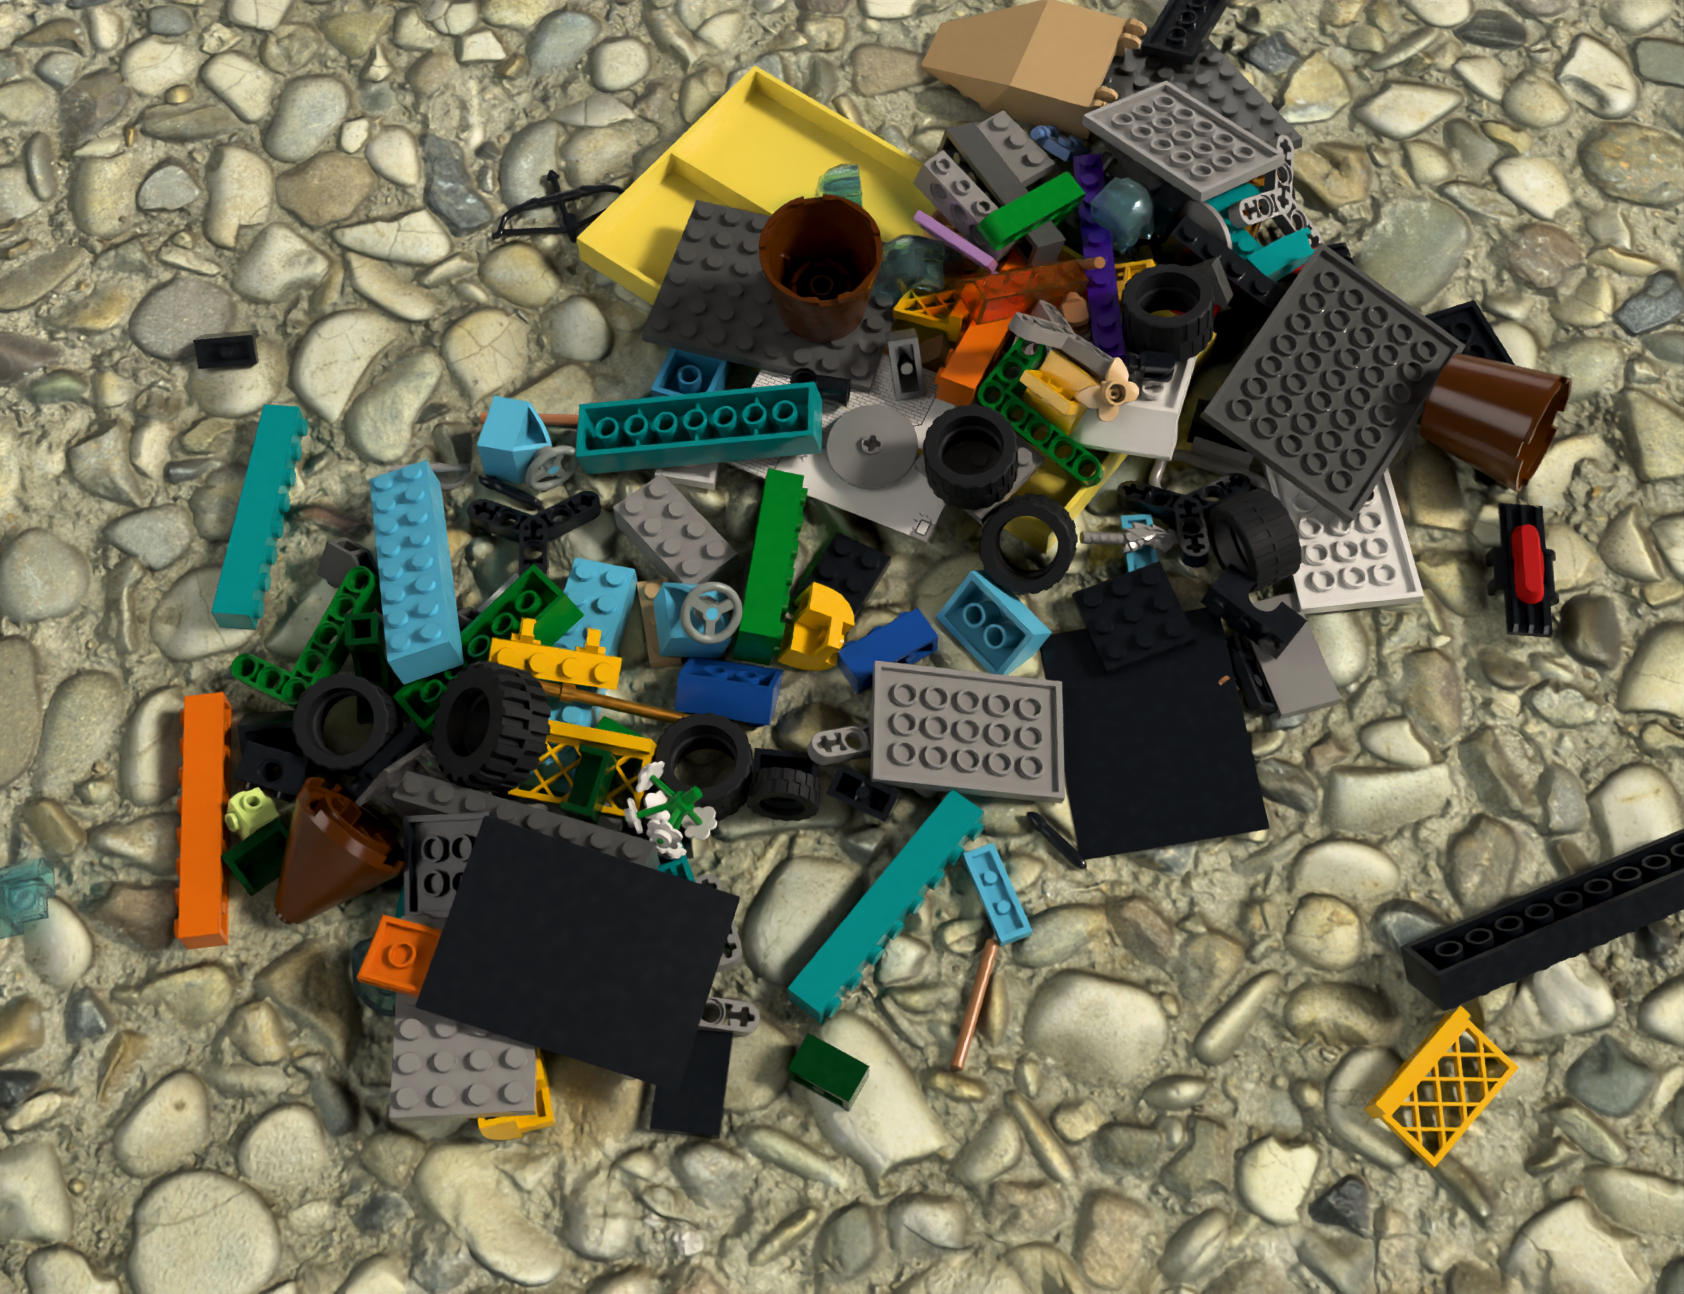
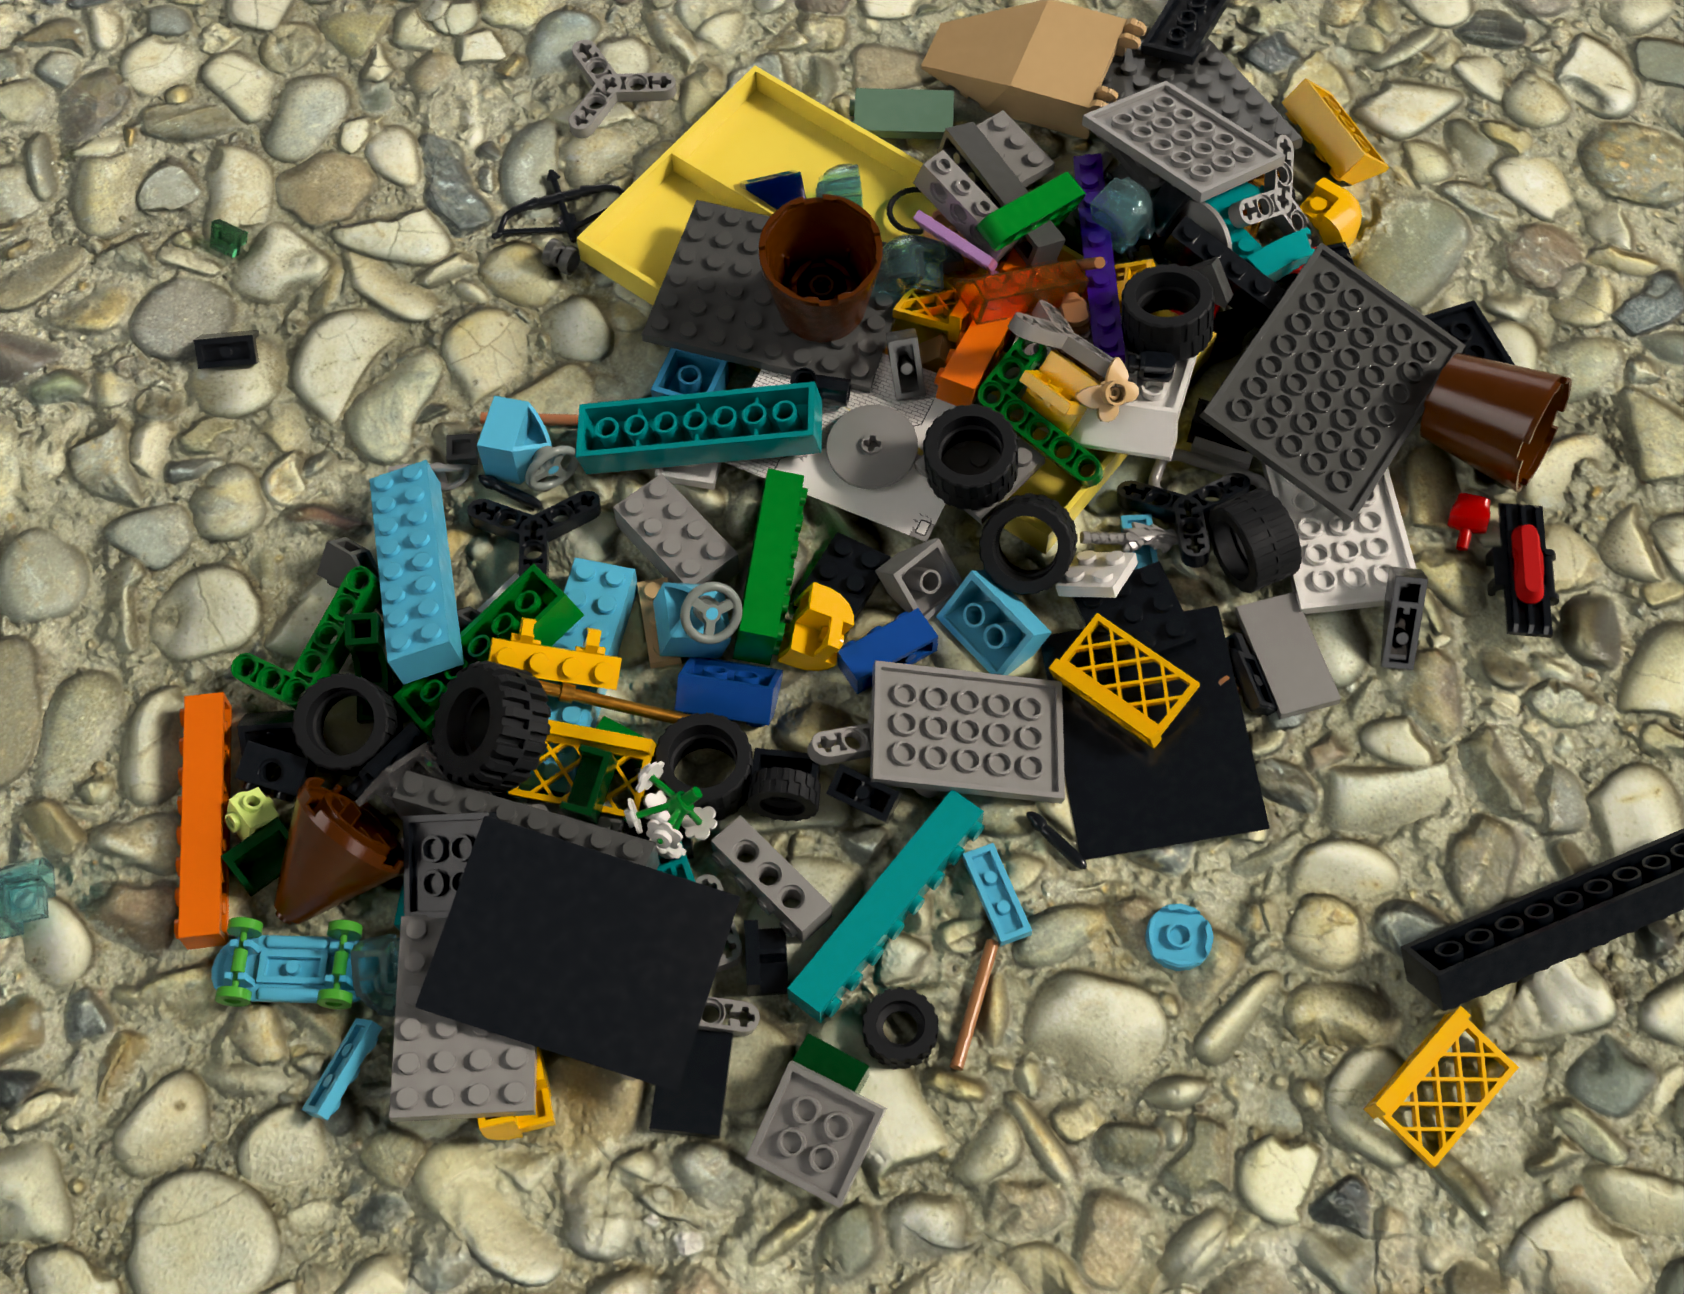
teal brick [211,404,308,630] -> none
orange tile [356,914,443,998] -> none
medium blue plate [1030,125,1091,162] -> none
black arch [1200,563,1307,660] -> none
none -> clear green tile [209,219,248,258]
none -> medium azure piece [211,917,380,1009]
none -> medium azure plate [301,1018,383,1121]
none -> dark grey plate [446,433,478,465]
none -> dark grey wheel [542,238,580,275]
none -> light grey piece [569,40,677,138]
none -> light grey brick [711,815,832,943]
none -> clear blue slope [739,170,806,210]
none -> black panel [744,920,789,996]
none -> light grey plate [745,1060,887,1208]
none -> sand green panel [849,88,954,140]
none -> black tyre [862,987,939,1069]
none -> light grey slope [875,538,963,621]
none -> black tyre [887,187,923,234]
none -> yellow fence [1049,613,1200,749]
none -> white plate [1056,550,1138,598]
none -> medium azure tile [1145,904,1214,971]
none -> yellow slope [1281,78,1390,185]
none -> yellow brick [1300,177,1362,247]
none -> black slope [1381,566,1428,670]
none -> red piece [1447,493,1491,551]

